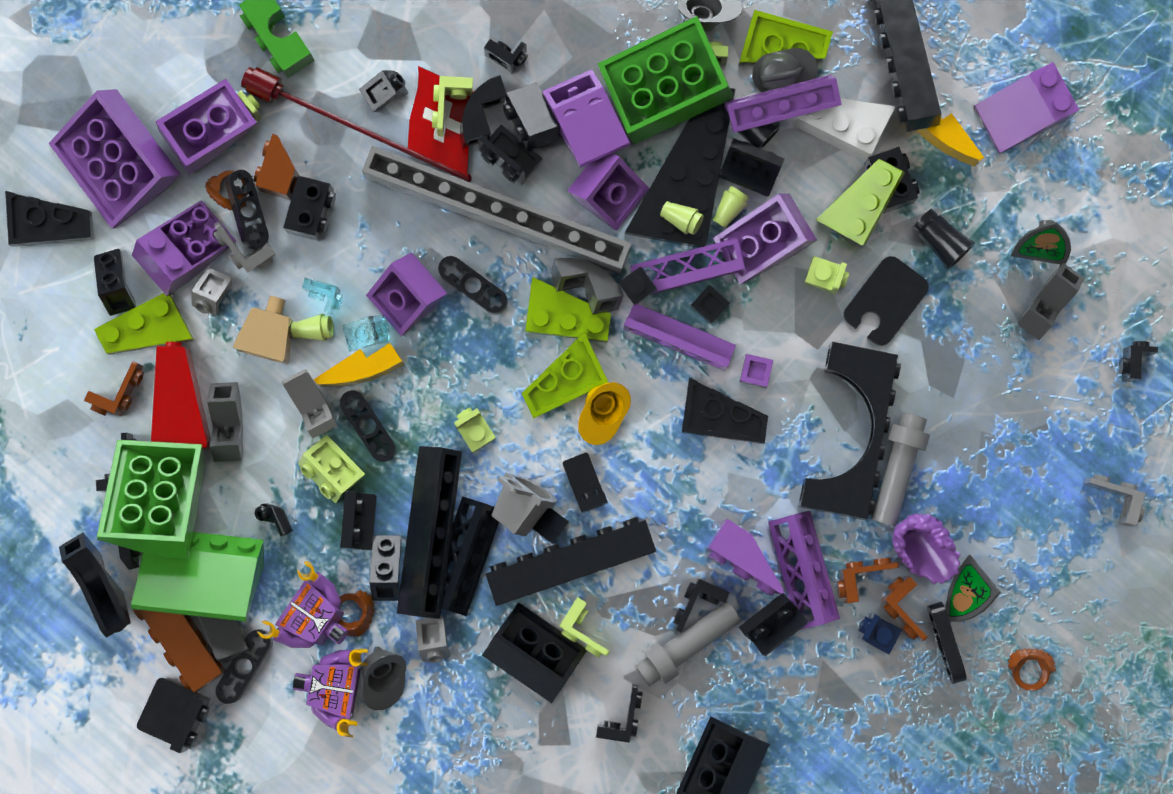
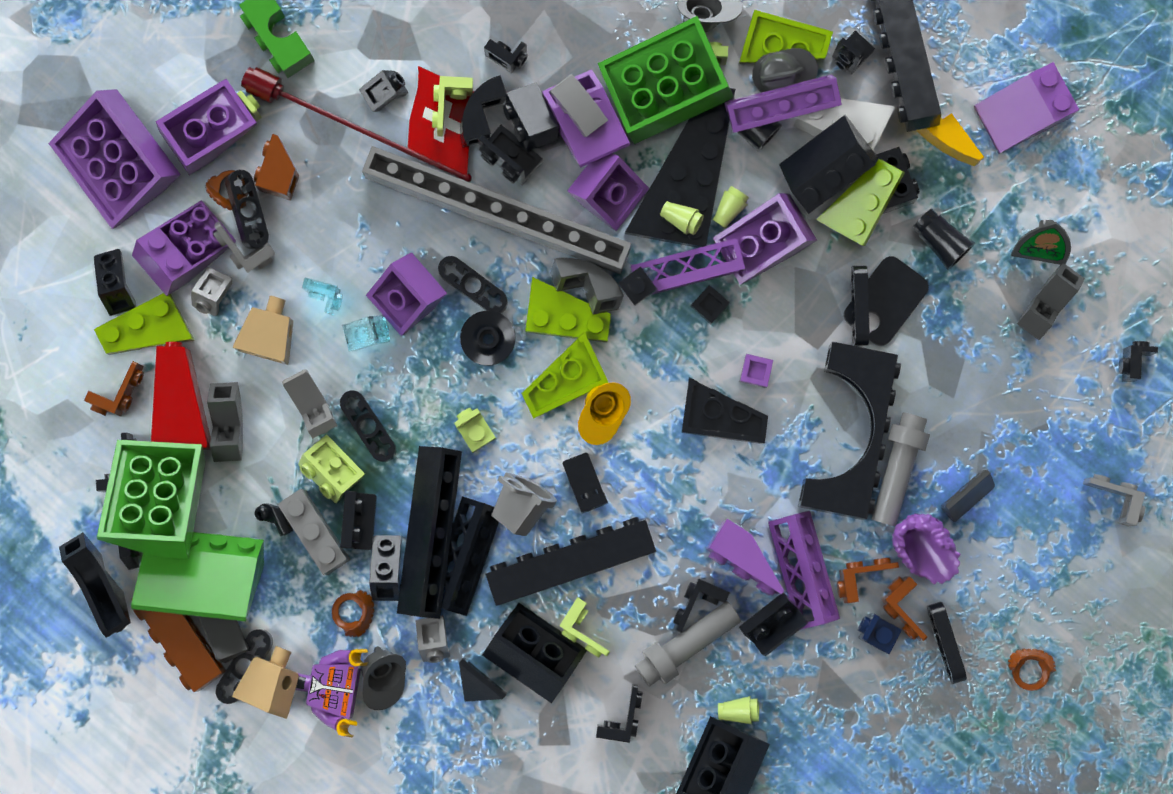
black wing [5,191,94,247] -> none
black bracket [137,678,211,753] -> none
medium lavender torso [257,561,348,648] -> none
black brick [283,175,336,241] -> none
yellowish green cone [291,313,334,341] -> none
yellow slope [314,343,405,387] -> none
black slope [532,508,569,544] -> none
medium lavender fence [623,304,736,371] -> none
black bracket [719,138,785,197] -> none
yellowish green bracket [804,256,849,294] -> none
shield [946,555,1001,622] -> none
none -> tan torso [232,646,299,719]
none -> light grey brick [277,489,351,575]
none -> black slope [459,658,507,702]
none -> black dish [460,310,515,366]
none -> light grey slope [549,74,608,137]
none -> yellowish green cone [718,696,759,724]
none -> black slope [779,115,879,214]
none -> black bracket [832,30,875,74]
none -> black beam [851,266,870,345]
none -> dark grey slope [941,470,995,522]

